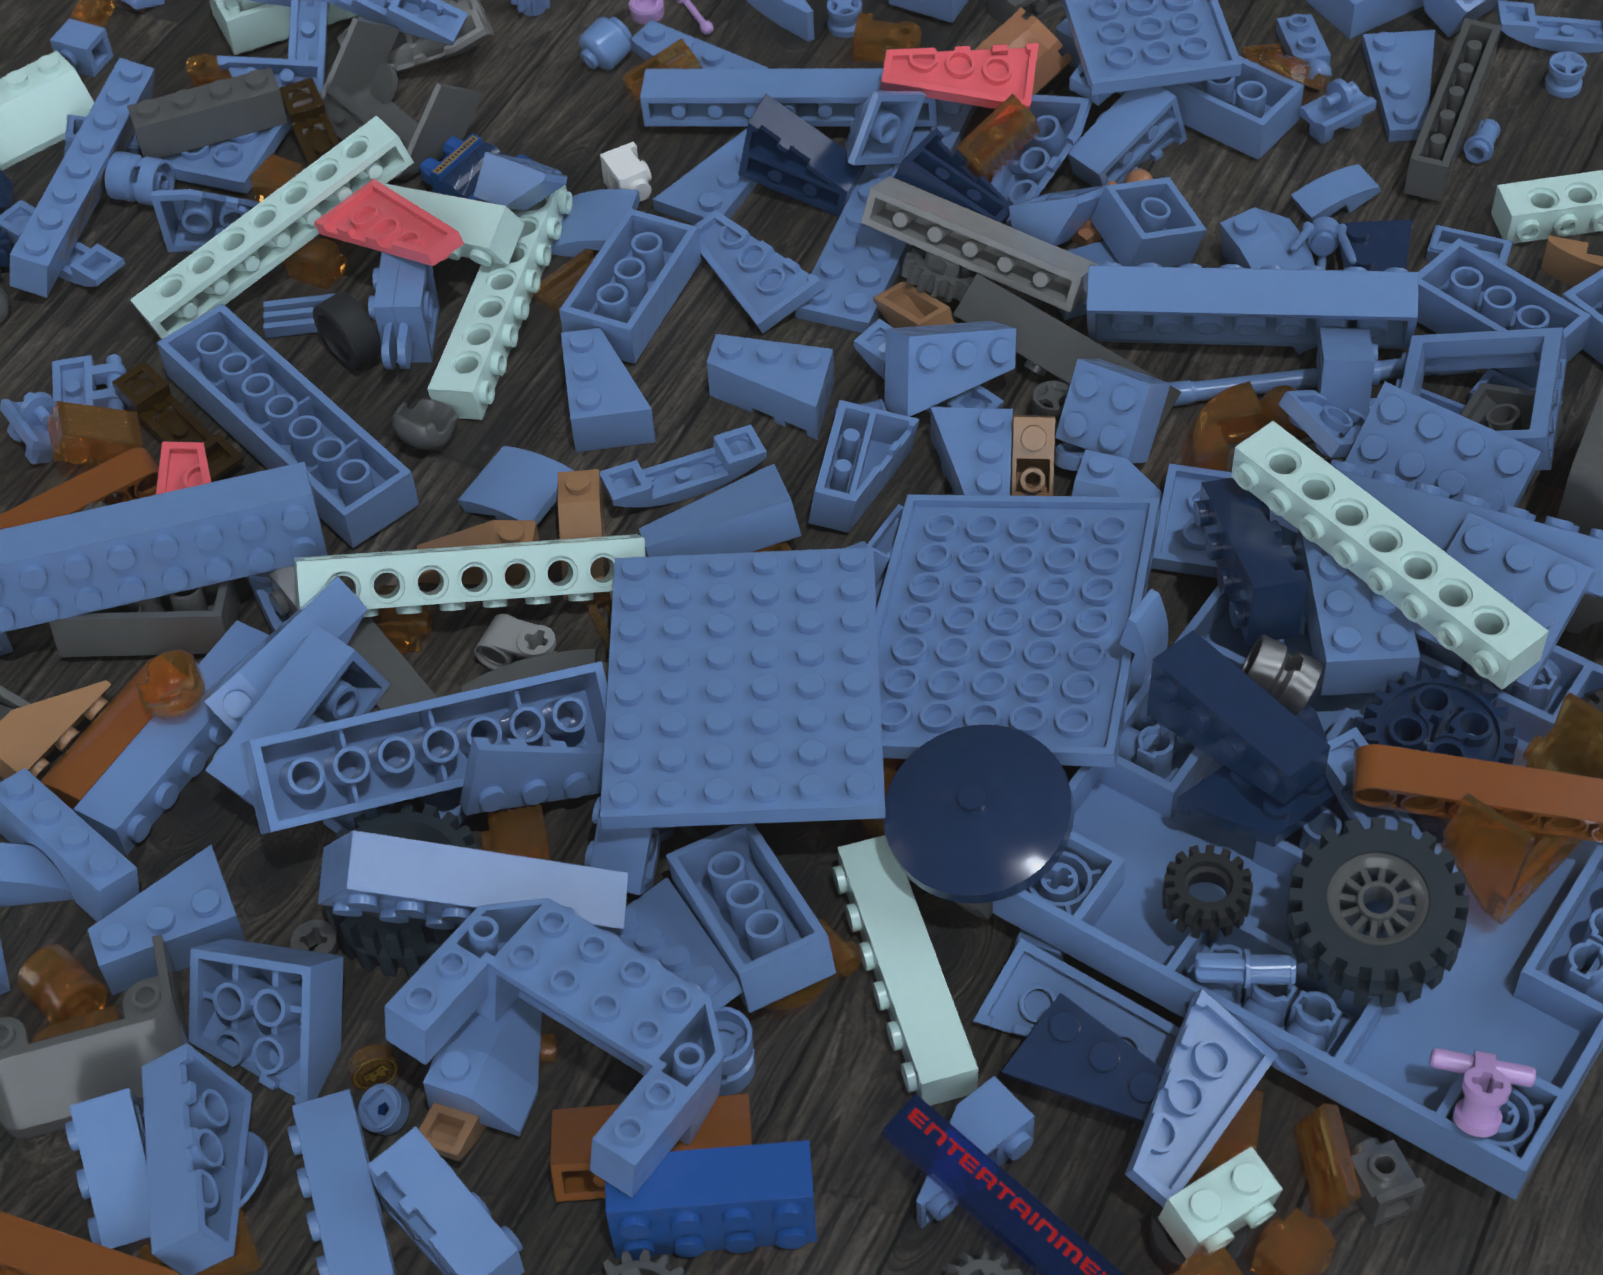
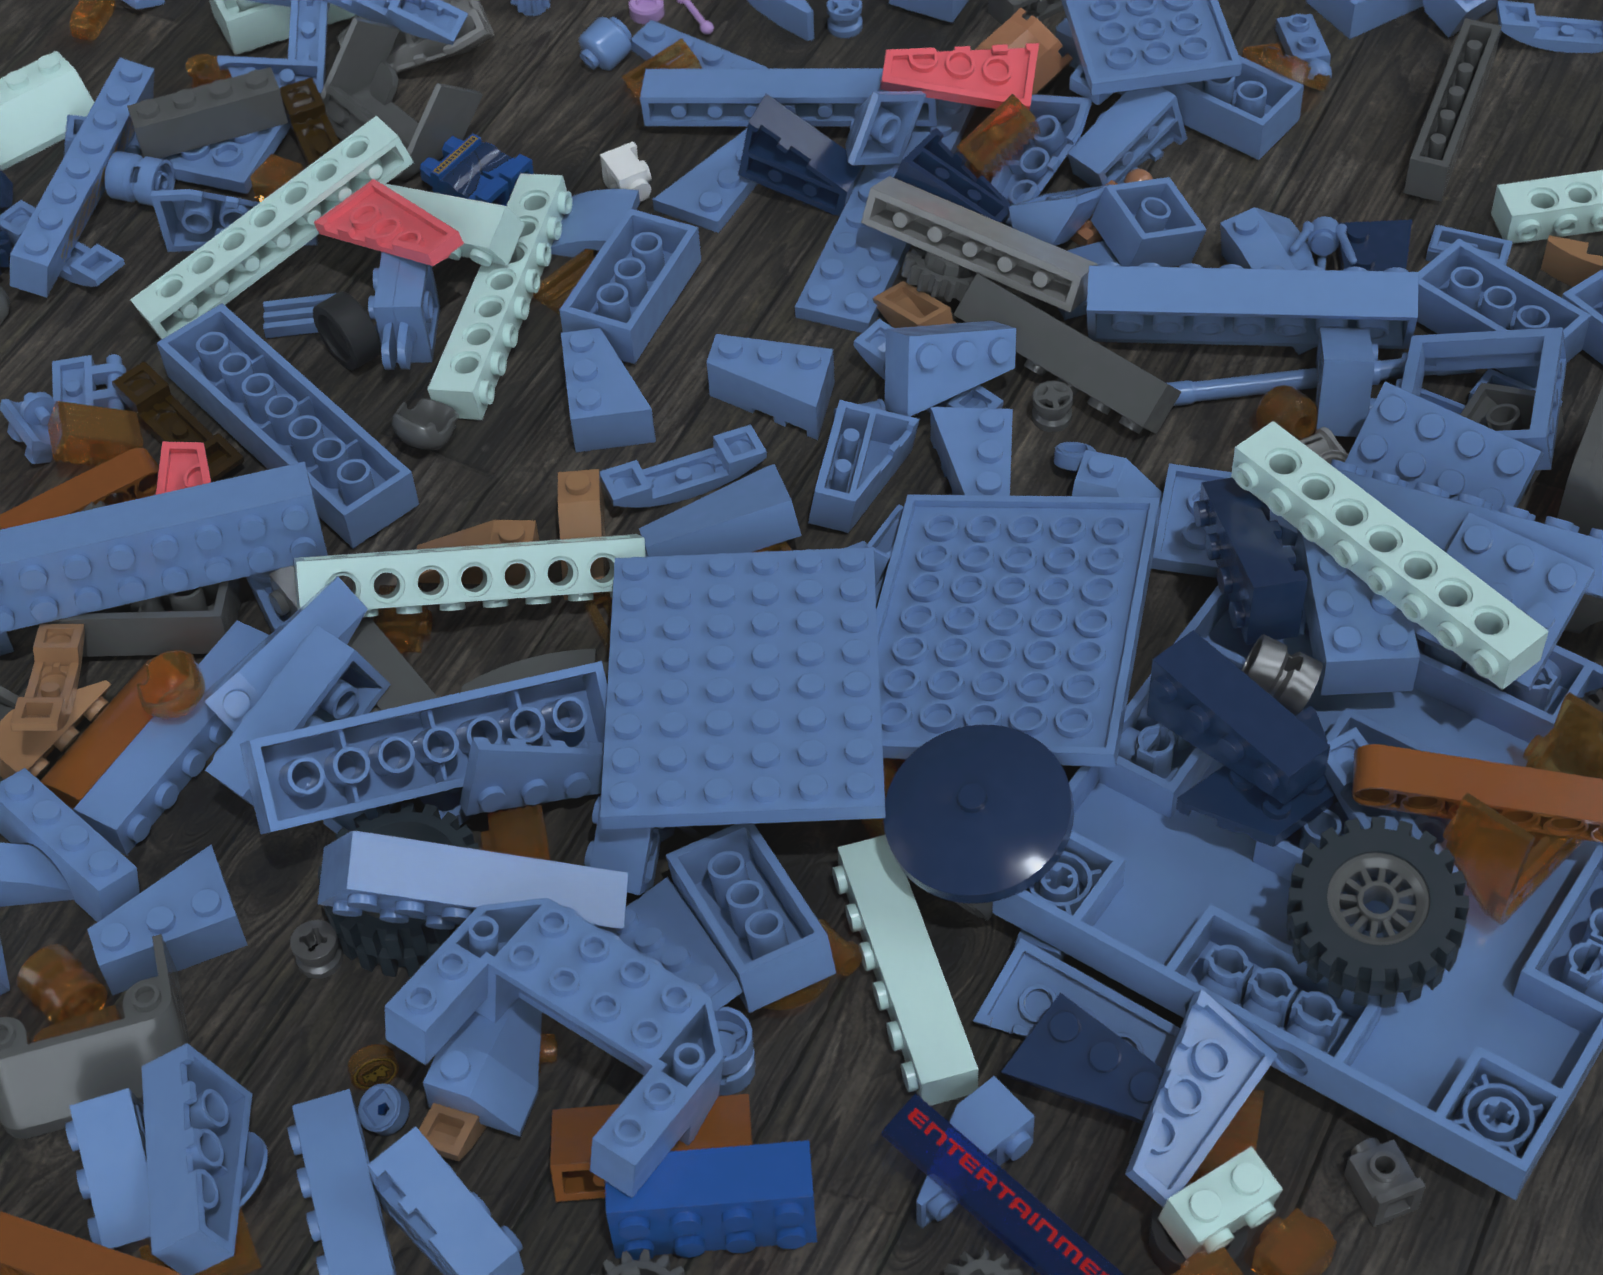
medium blue brick [50,18,114,77] -> none
medium blue wedge [188,938,344,1104] -> none
clear orange brick [284,237,347,290] -> none
medium blue slope [458,446,574,524] -> none
medium blue slope [474,152,568,211] -> none
light grey piece [474,614,556,670] -> none
medium blue wing [694,210,826,333] -> none
clear orange leg [853,13,921,63] -> none
medium nougat slope [1011,415,1055,496] -> none
medium blue brick [1055,359,1171,464] -> none
medium blue slope [1119,588,1168,705] -> none
black tyre [1162,845,1253,940] -> none
clear orange brick [1190,381,1263,471] -> none
medium blue axle [1194,949,1296,989] -> none
medium blue plate [1278,390,1367,458] -> none
medium blue slope [1291,164,1381,223] -> none
clear orange tile [1295,1103,1361,1219] -> none
medium blue hips [1300,79,1377,144] -> none
dark blue gear [1360,669,1518,765] -> none
medium blue wing [1362,30,1435,142] -> none
lavender piece [1429,1047,1536,1137] -> none
medium blue pin [1463,119,1501,164] -> none
medium blue wheel [1544,51,1587,98] -> none
none -> medium nougat slope [10,624,85,731]

